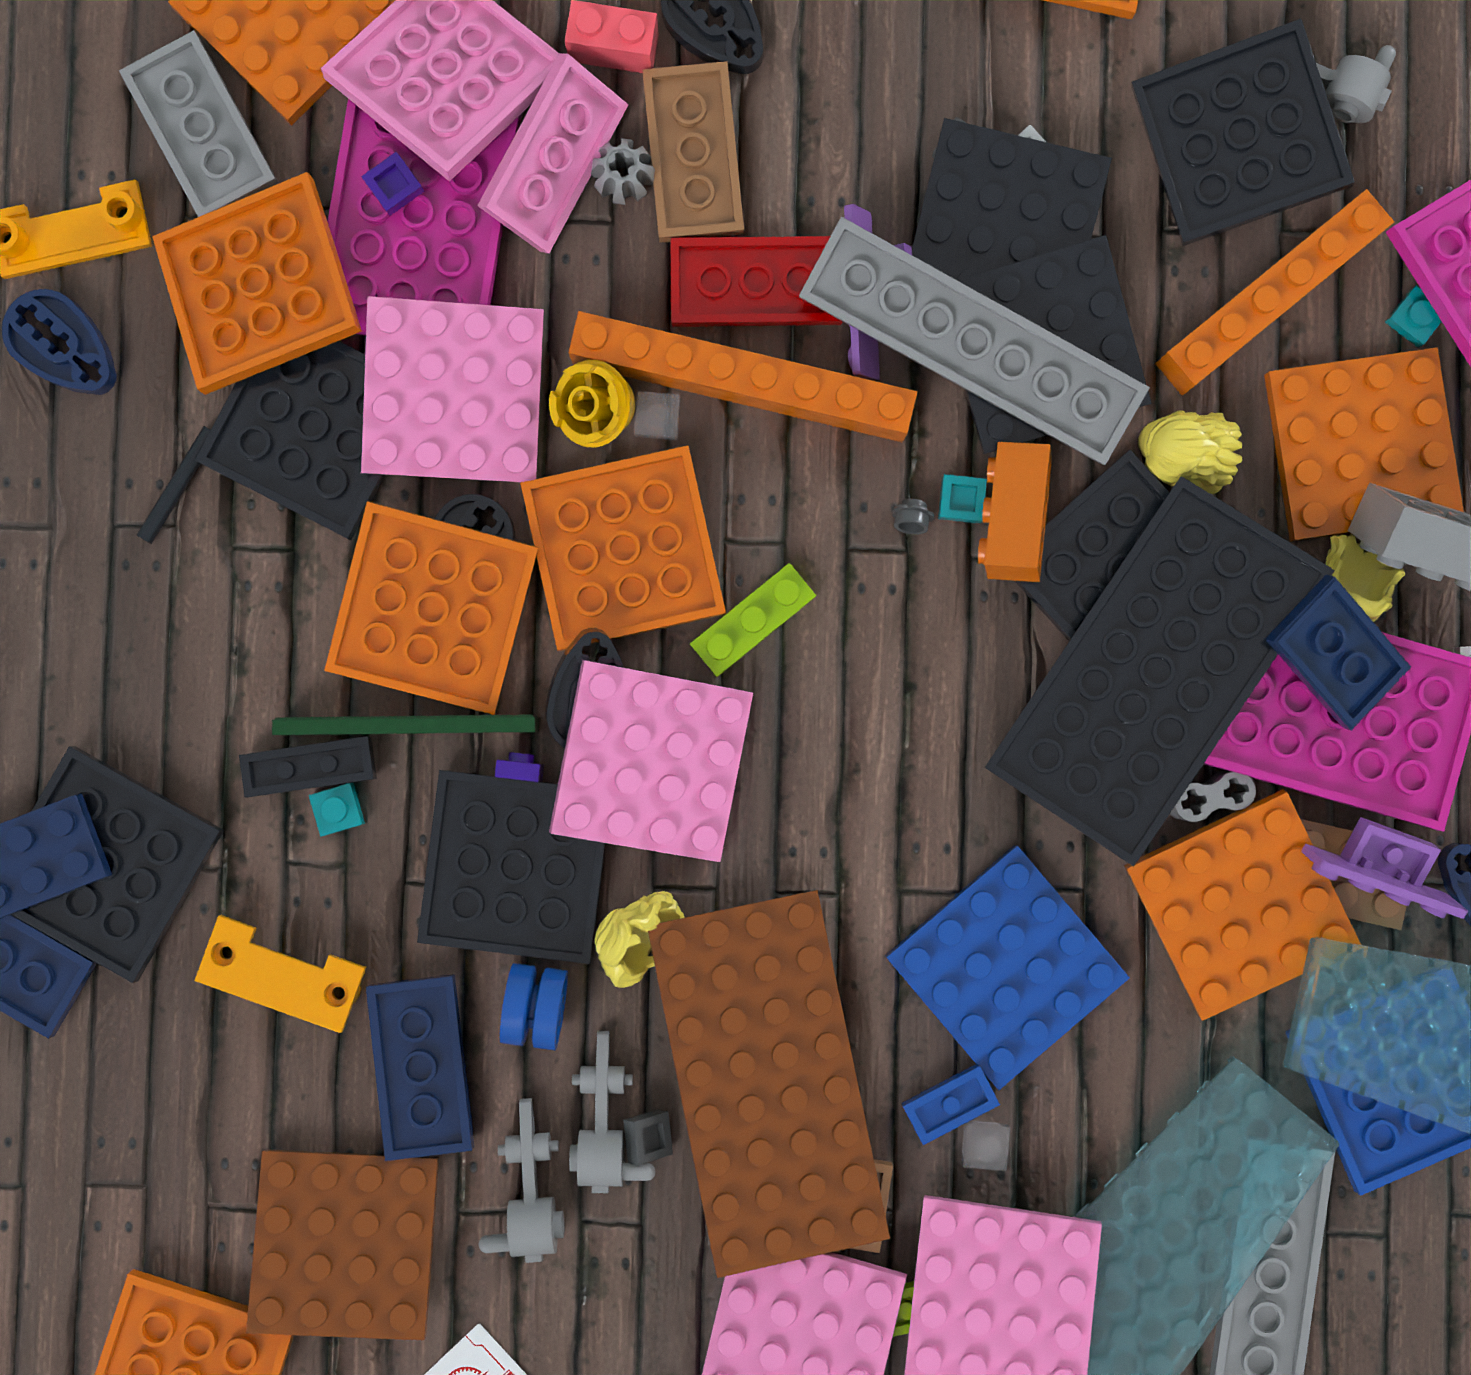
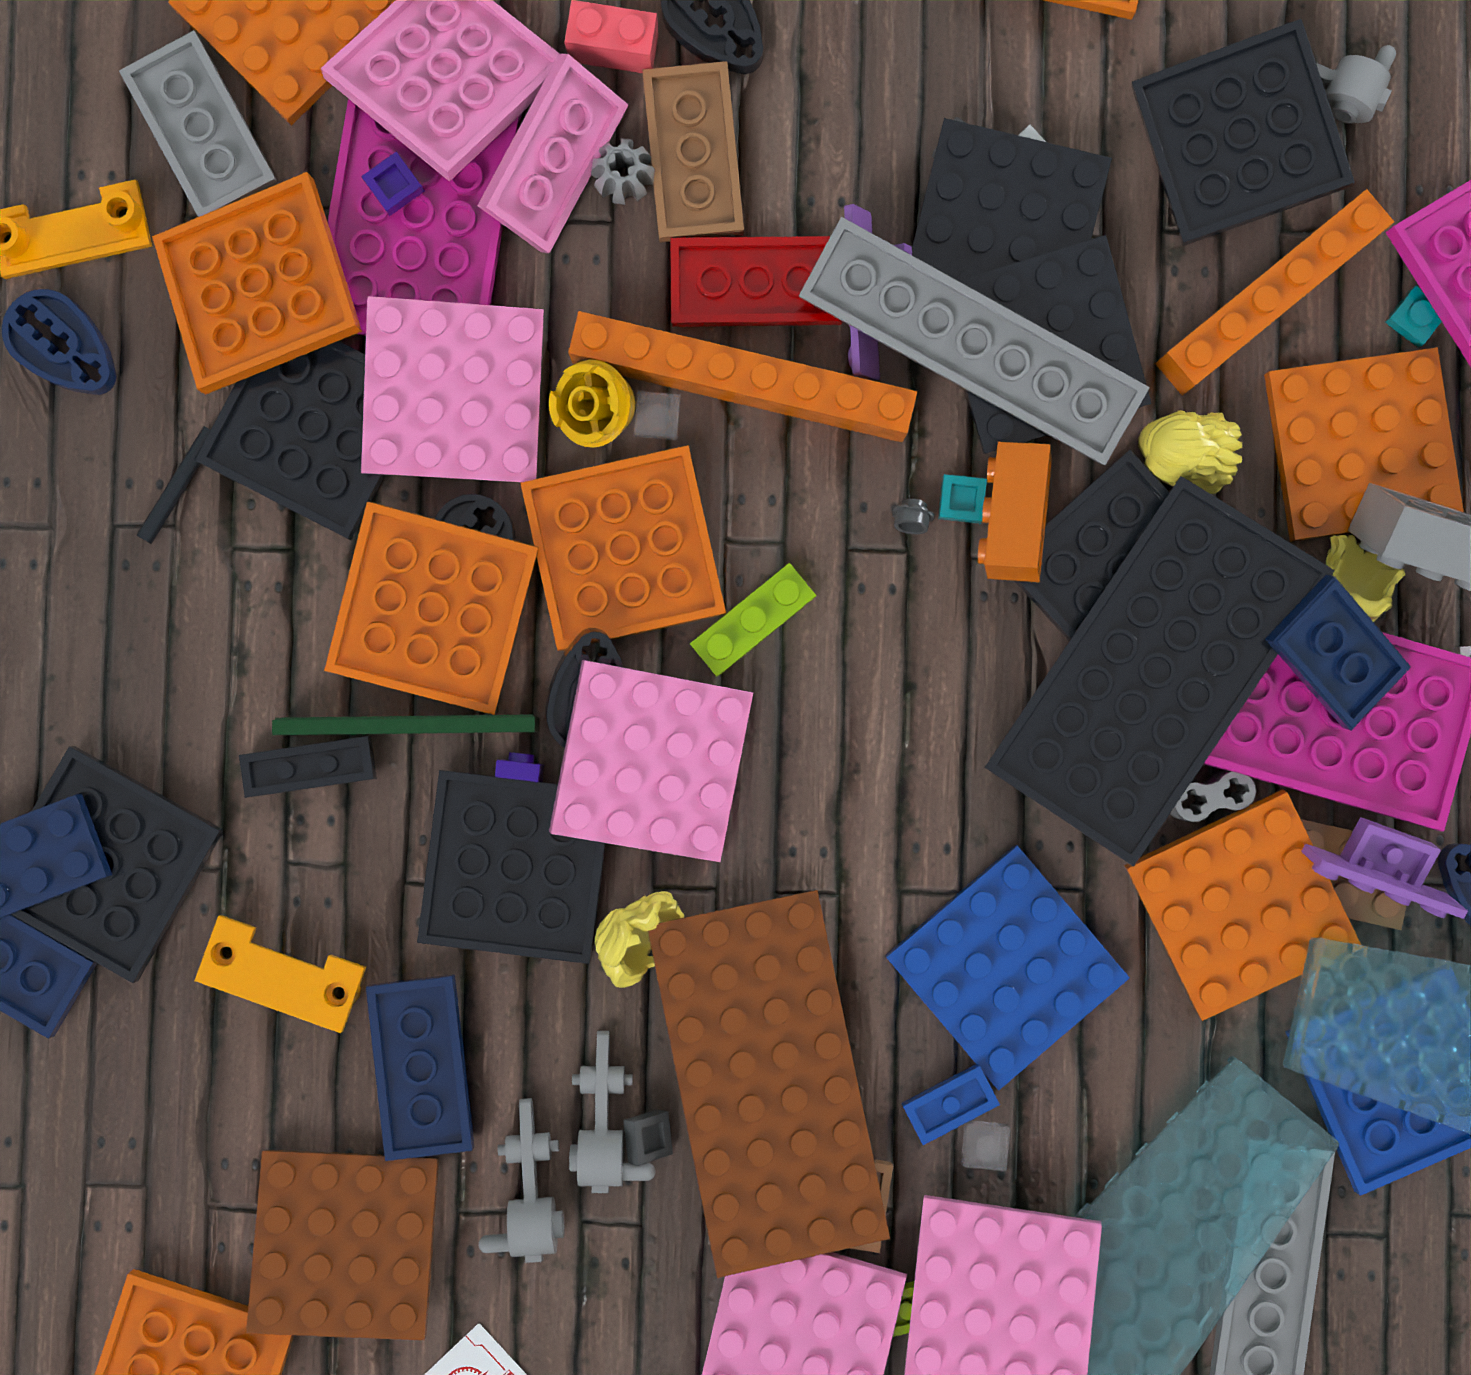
teal plate [308,783,365,837] -> none
blue wheel [500,963,568,1051] -> none

